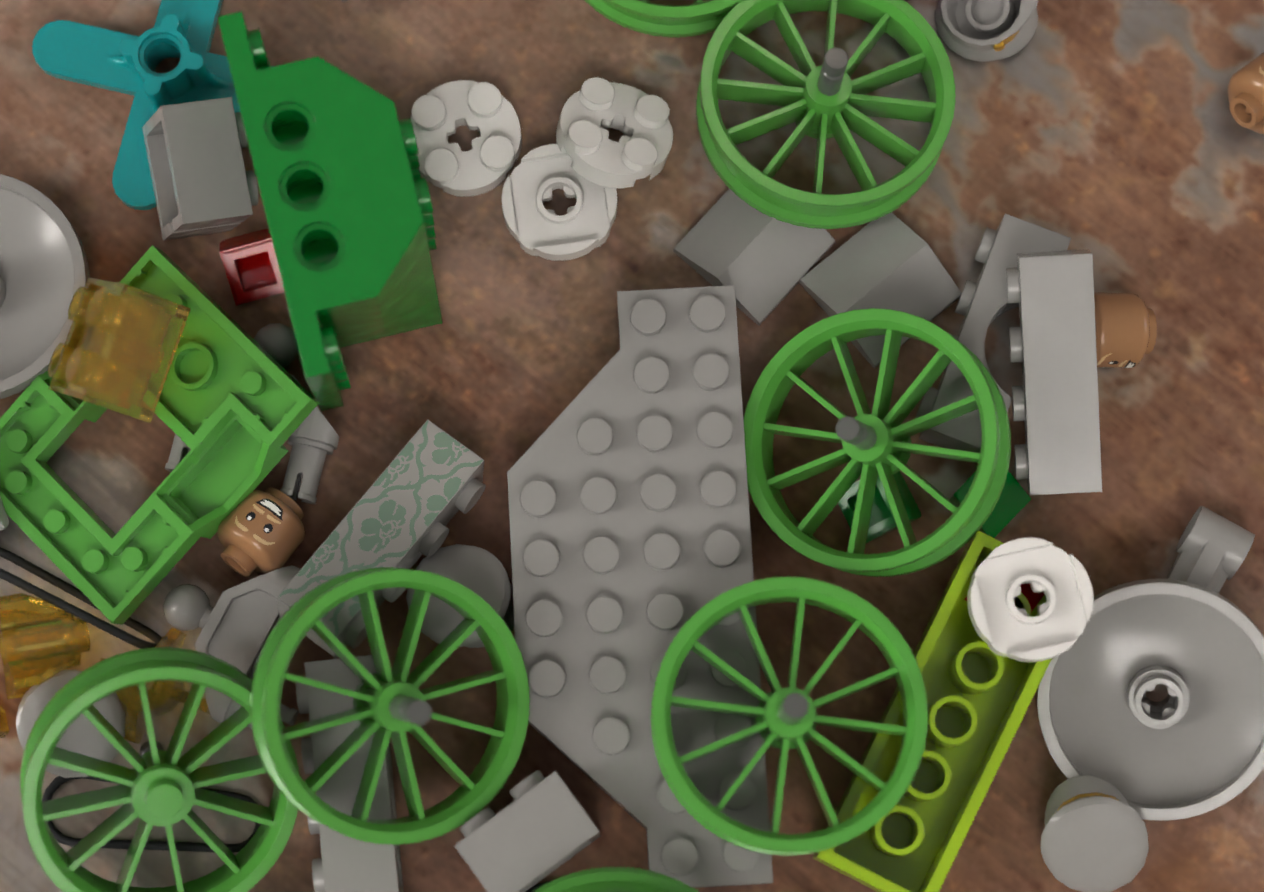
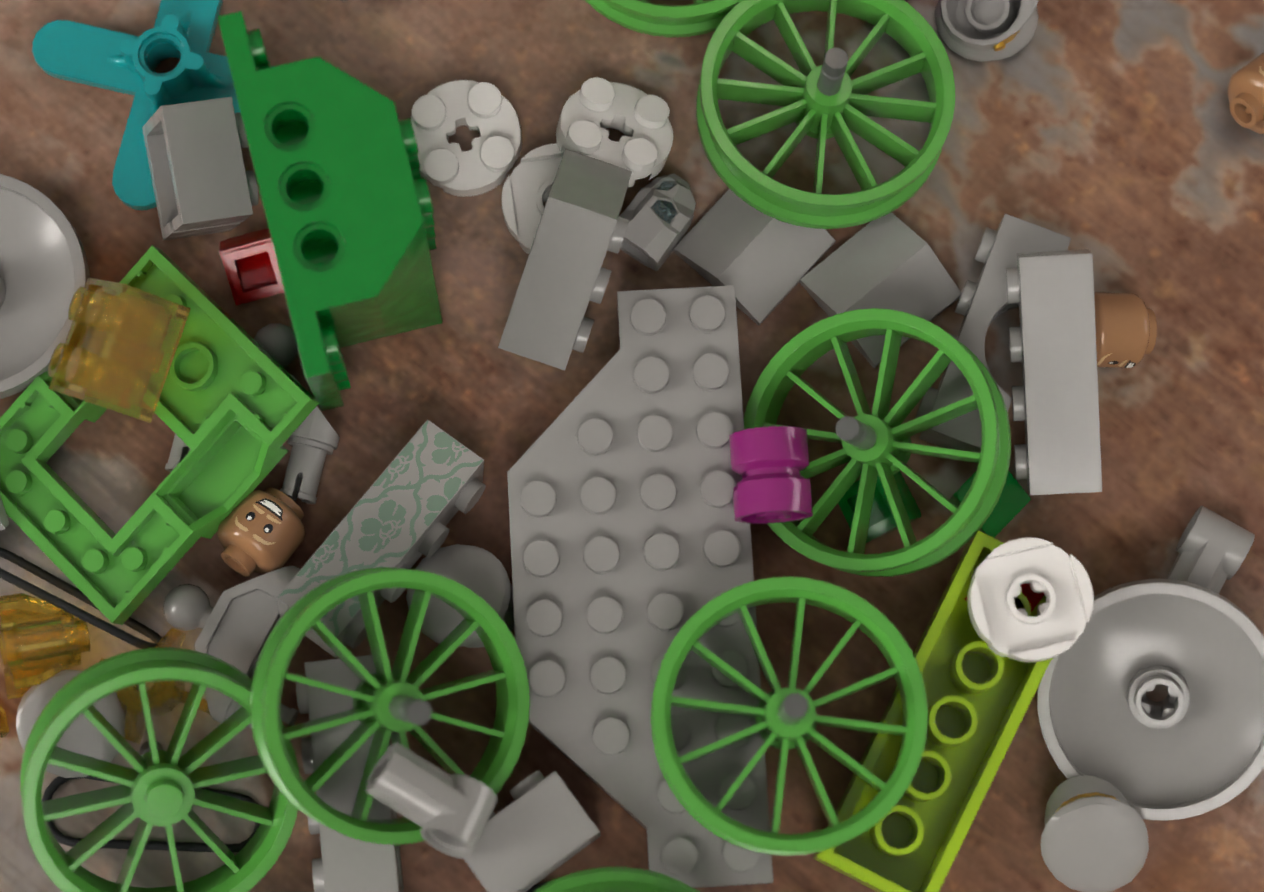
none -> light grey piece [365,742,498,858]
none -> light grey wedge [498,149,632,371]
none -> light grey rock [619,174,696,271]
none -> magenta wheel [729,426,813,524]

